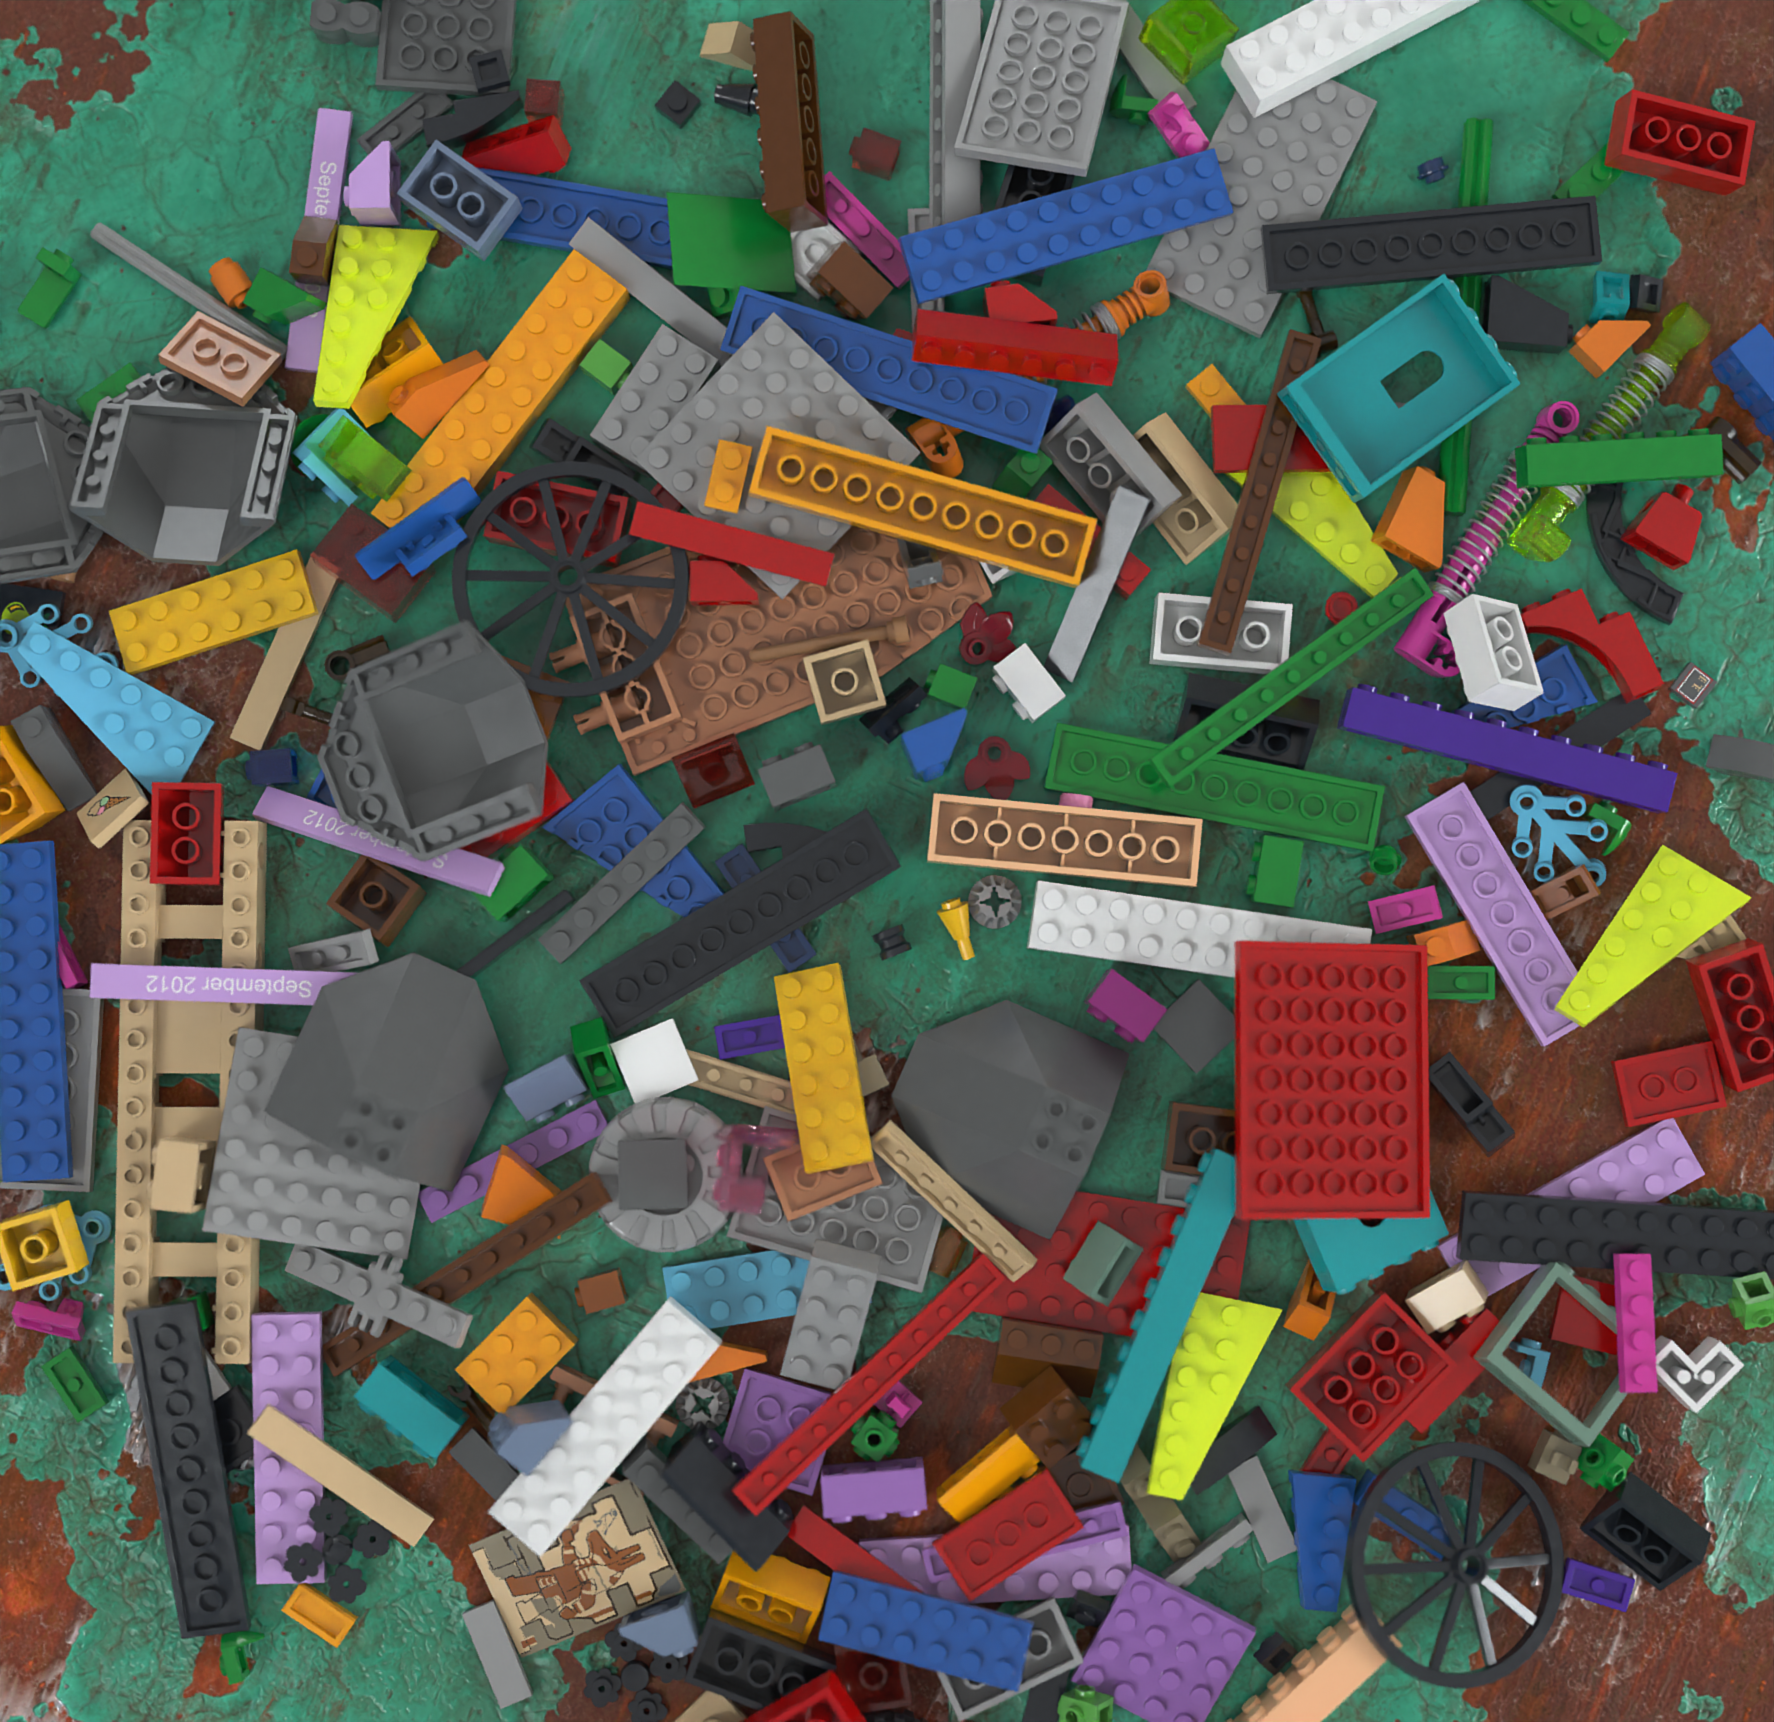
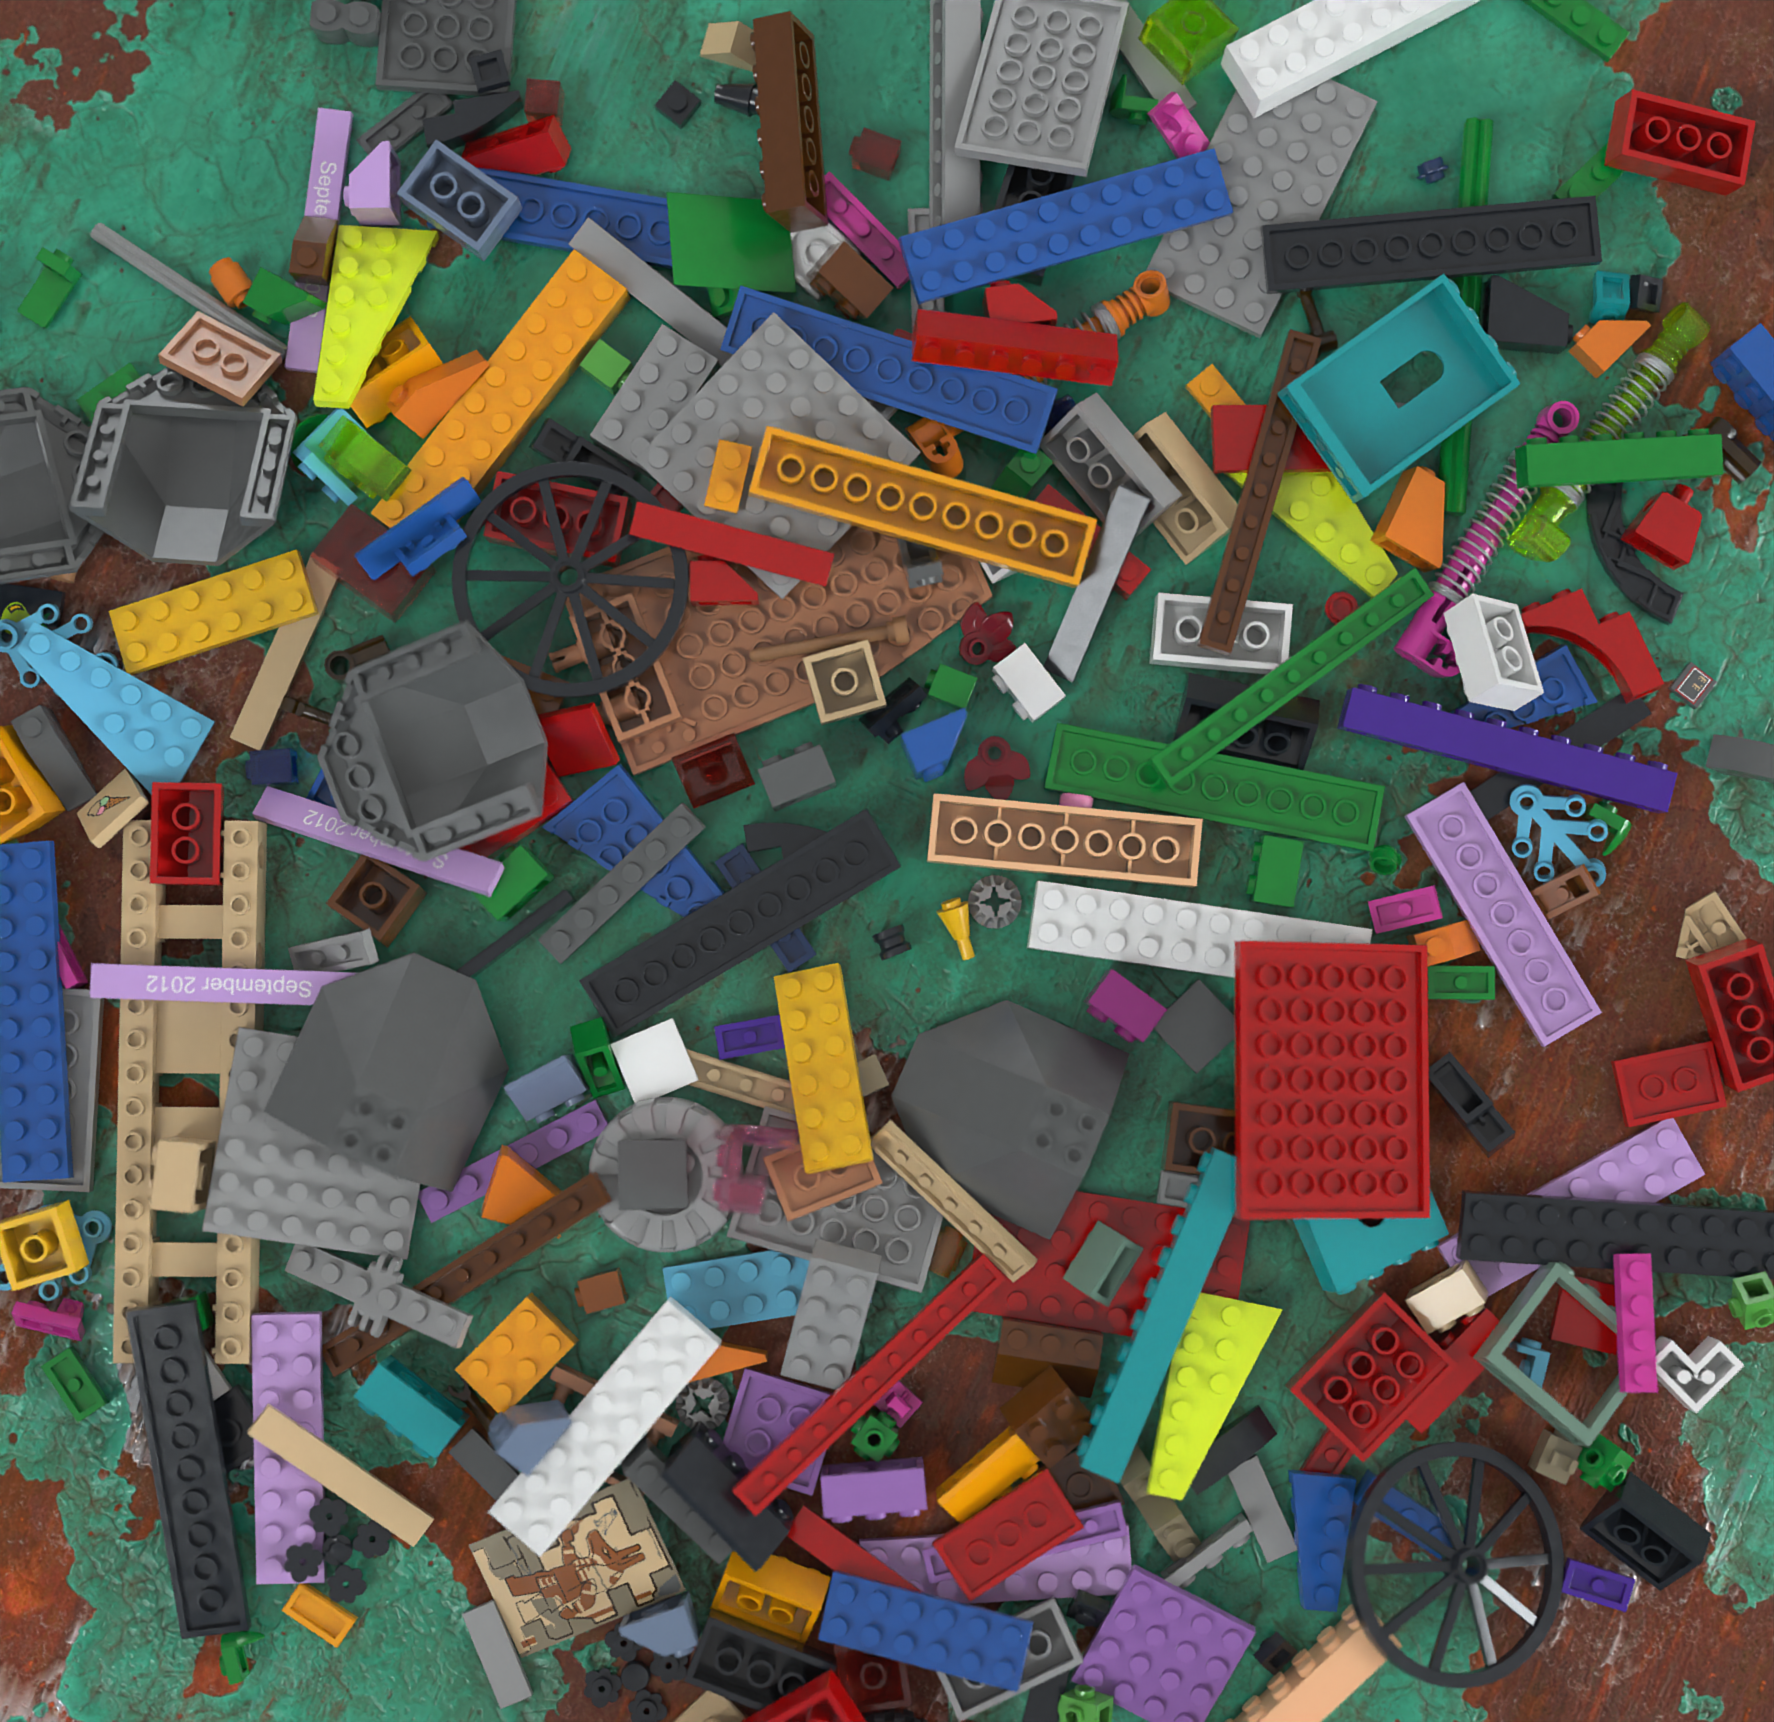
orange slope [1283,1259,1336,1341] -> none
neon yellow wing [1554,845,1751,1028] -> none
none -> red tile [537,702,620,777]

